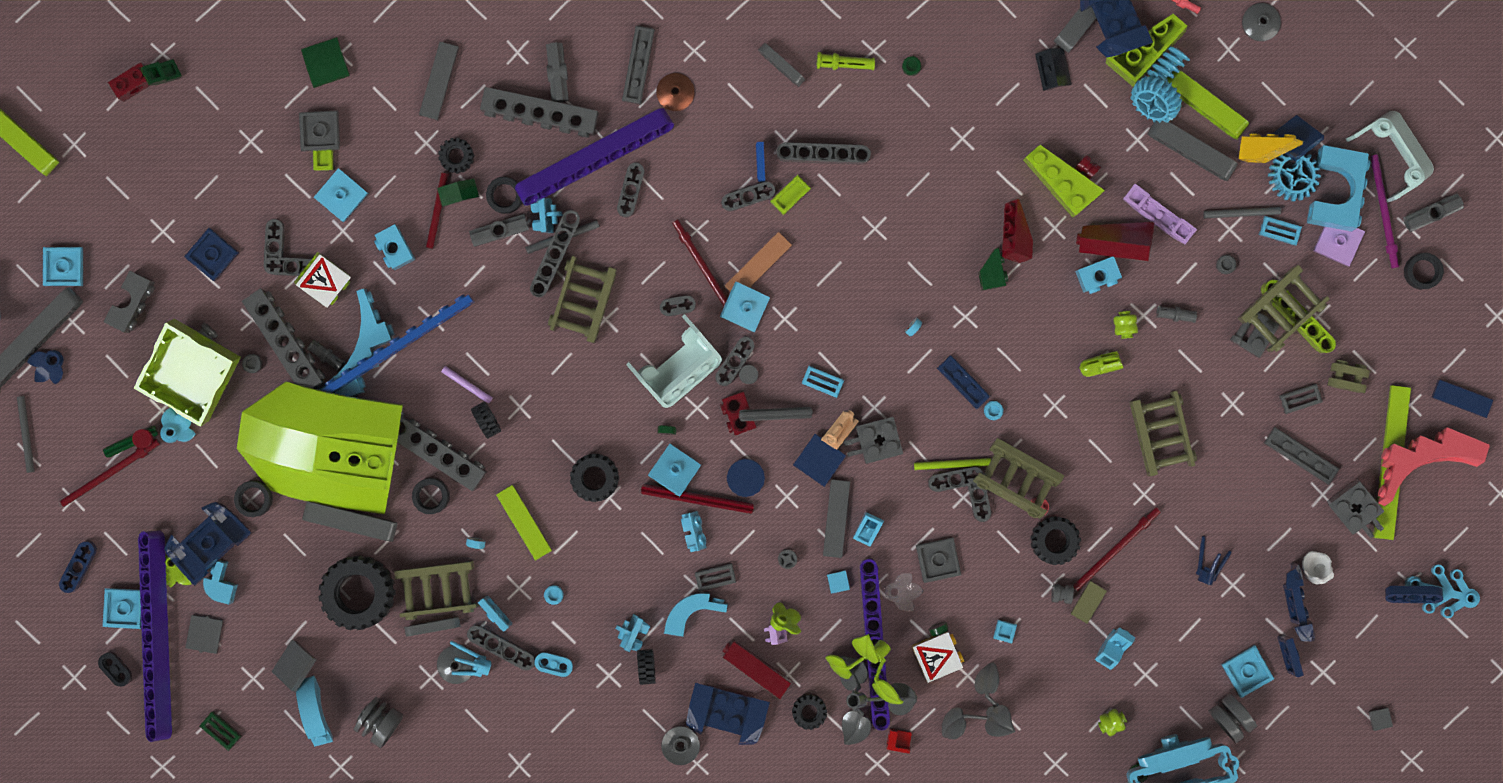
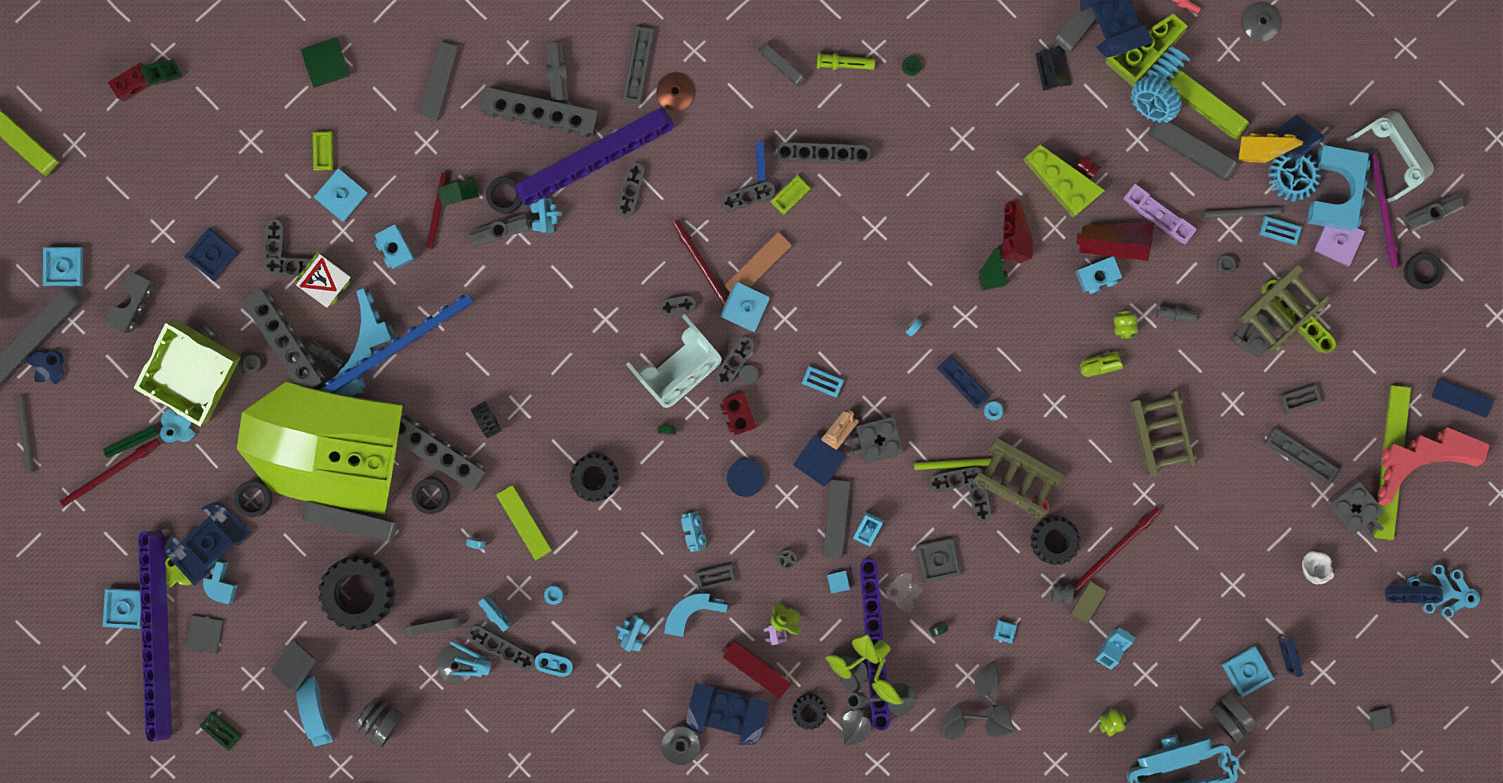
dark blue beam [59,541,97,593] -> none
black plate [98,652,132,687] -> none
dark red tile [132,429,153,448] -> none
dark grey tile [299,111,340,152] -> none
olive fence [394,561,479,620] -> none
black tyre [438,138,474,174] -> none
lavender bar [441,366,493,404] -> none
dark grey bar [525,220,599,254] -> none
dark grey beam [530,209,580,297] -> none
olive fence [548,256,617,344] -> none
black tyre [637,649,656,685] -> none
dark red axle [641,484,754,514] -> none
medium azure plate [648,444,701,497] -> none
dark grey axle [739,407,813,421] -> none
red panel [886,728,912,754] -> none
white piece [911,631,964,683] -> none
dark blue plant [1196,536,1232,586] -> none
dark blue piece [1283,563,1315,642] -> none
olive brick [1327,360,1370,394] -> none

